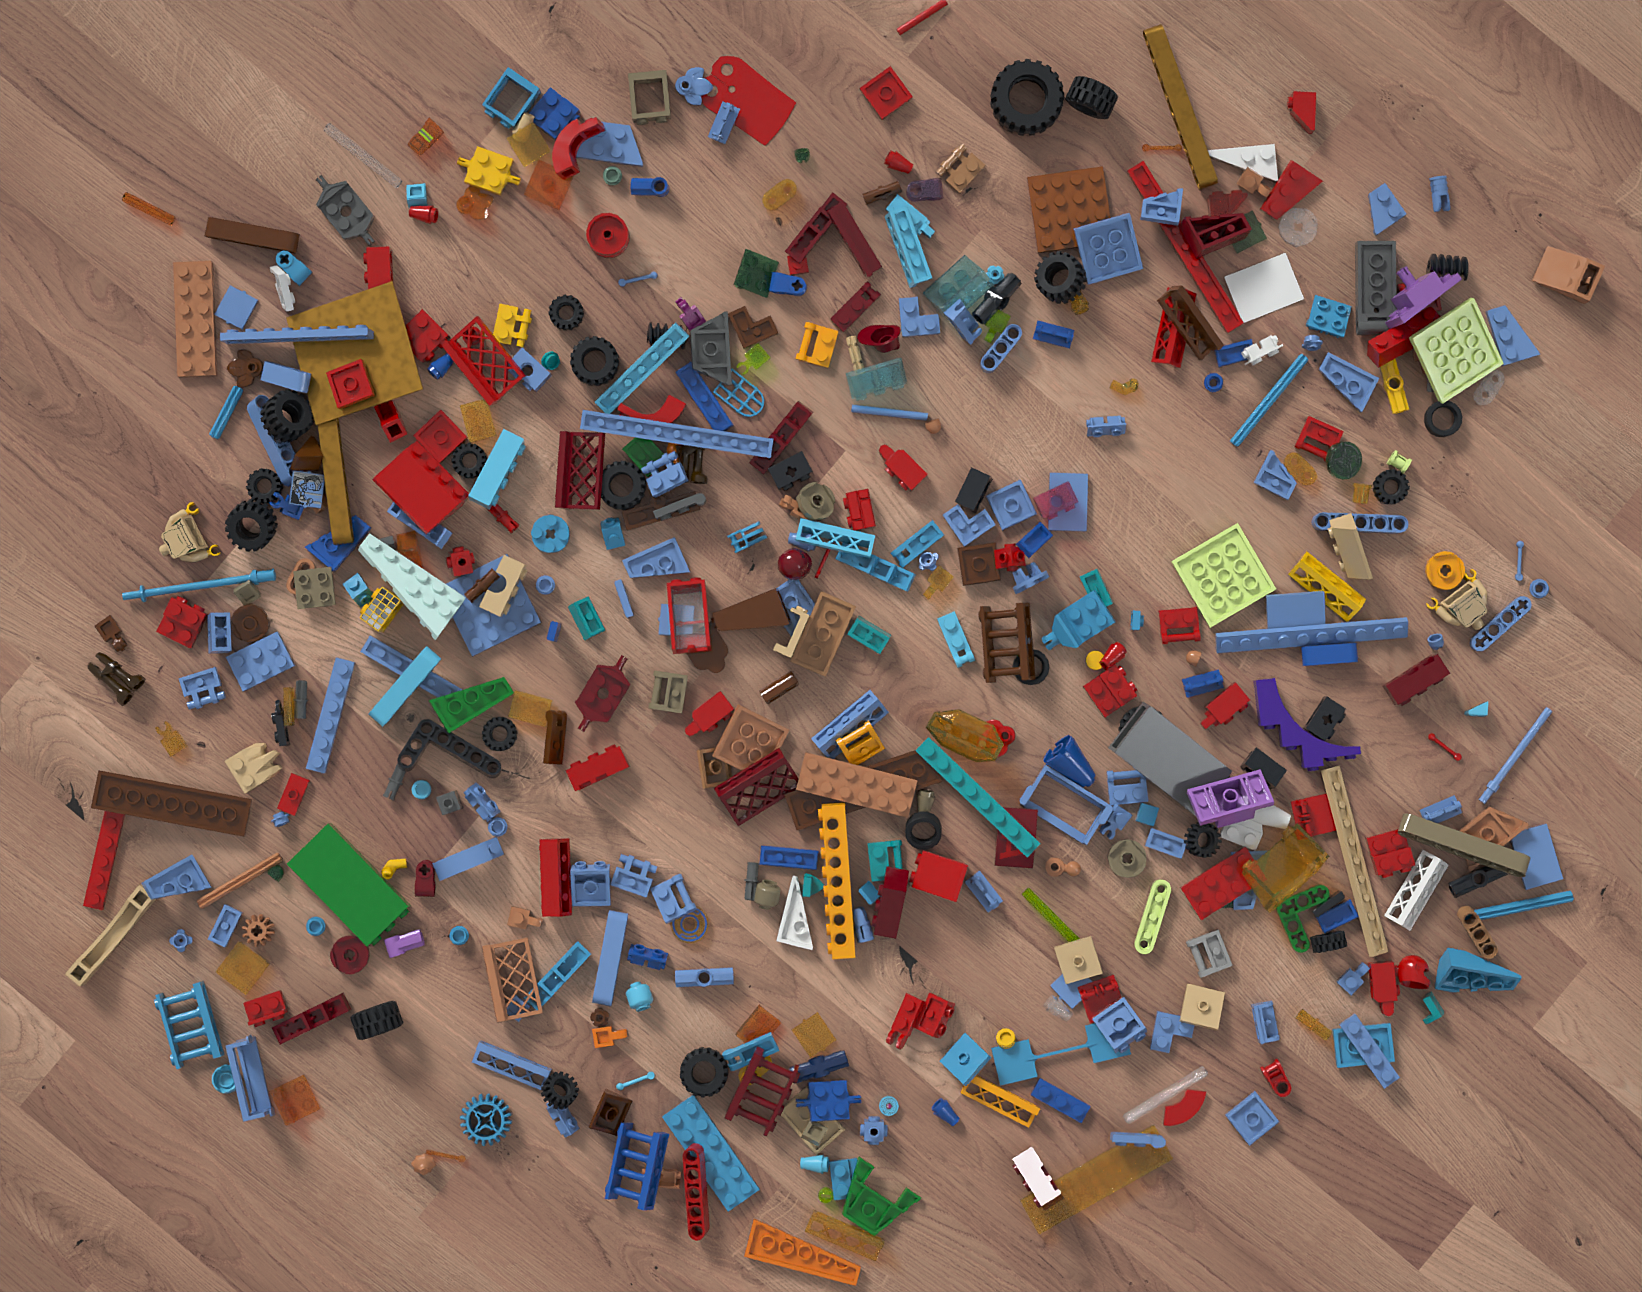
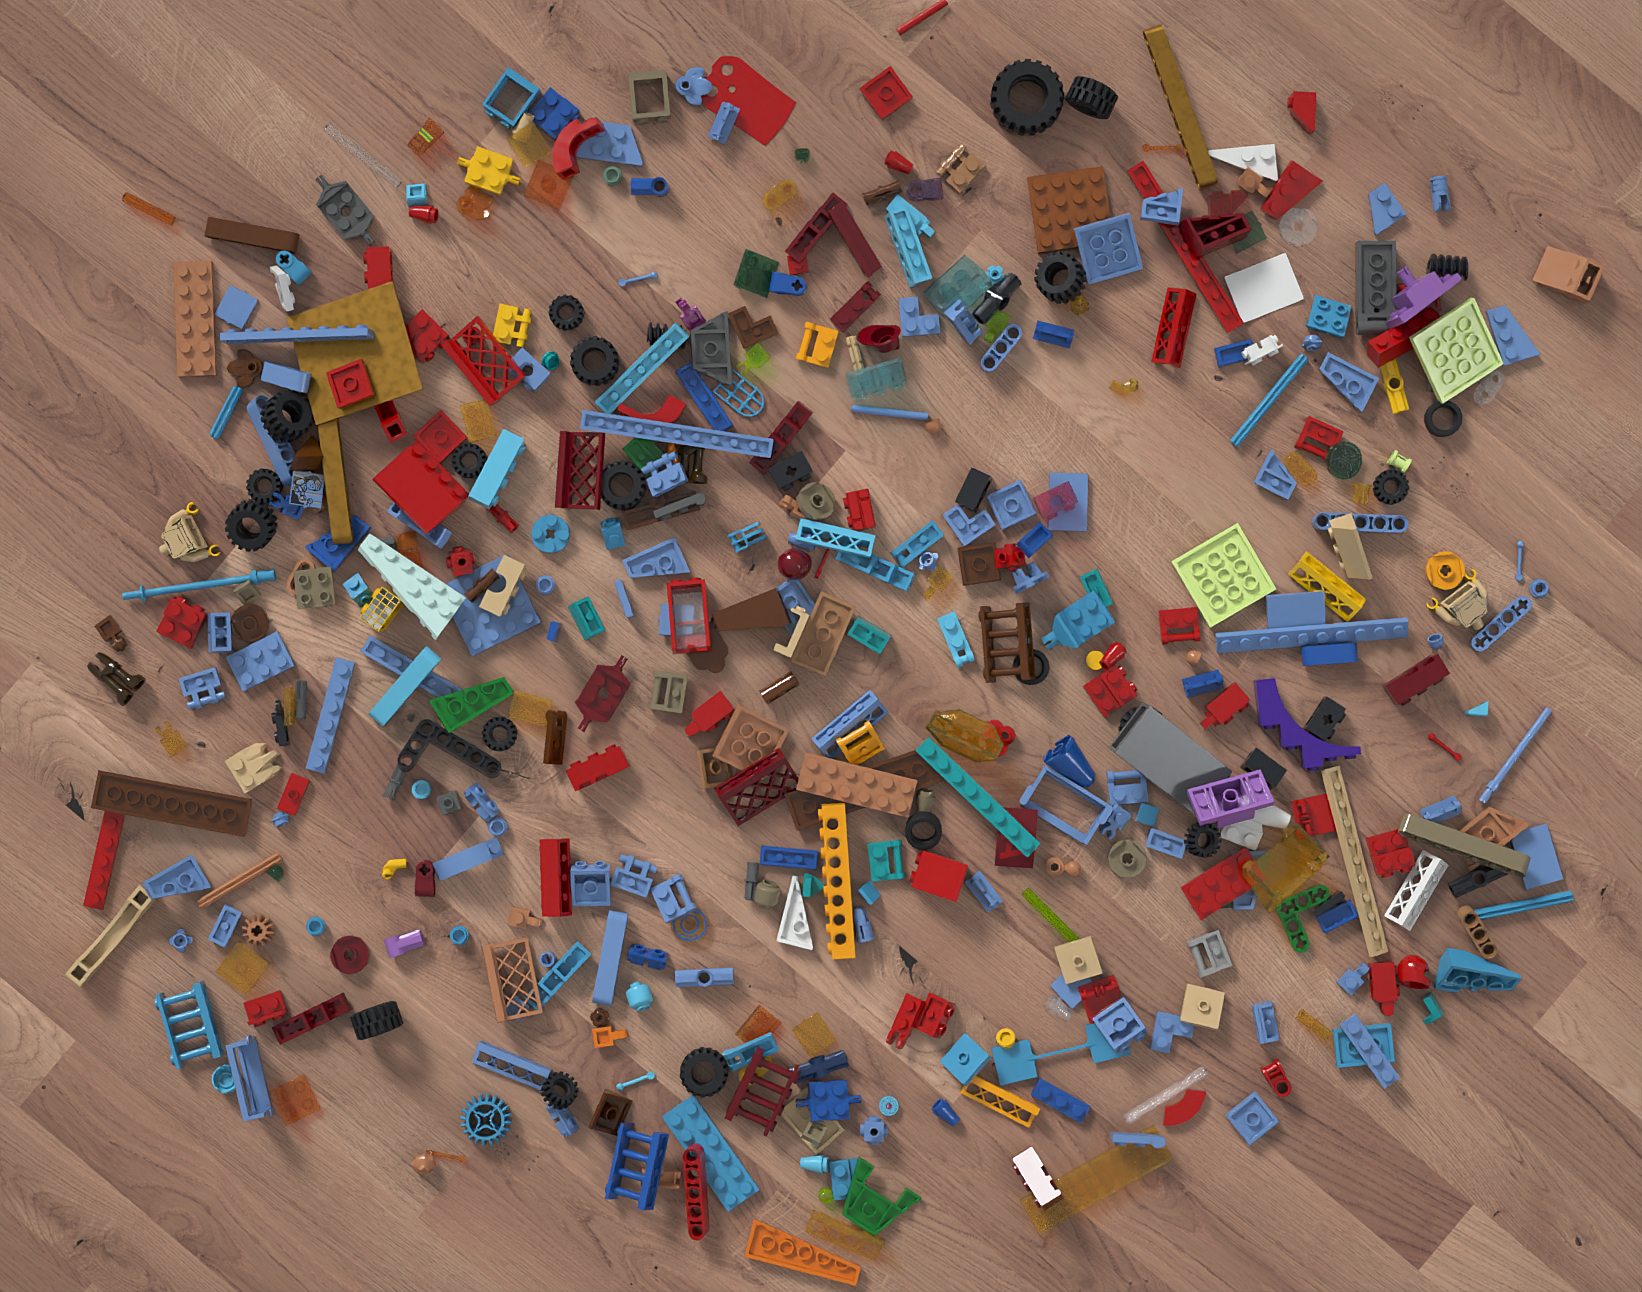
green brick [287,823,411,947] -> none
blue cone [427,353,454,380] -> none
red wheel [586,213,630,258] -> none
dark red wedge [871,866,909,939] -> none
red hinge [879,444,928,491] -> none
medium blue hinge [1086,415,1126,437] -> none
dark azure plate [1130,610,1144,631] -> none
yellowish green plate [1134,879,1171,954] -> none
reddish brown fence [1157,285,1224,360] -> none
blue plate [1204,373,1223,392] -> none
black tyre [1310,931,1347,953] -> none
none -> medium blue hinge [540,951,556,967]

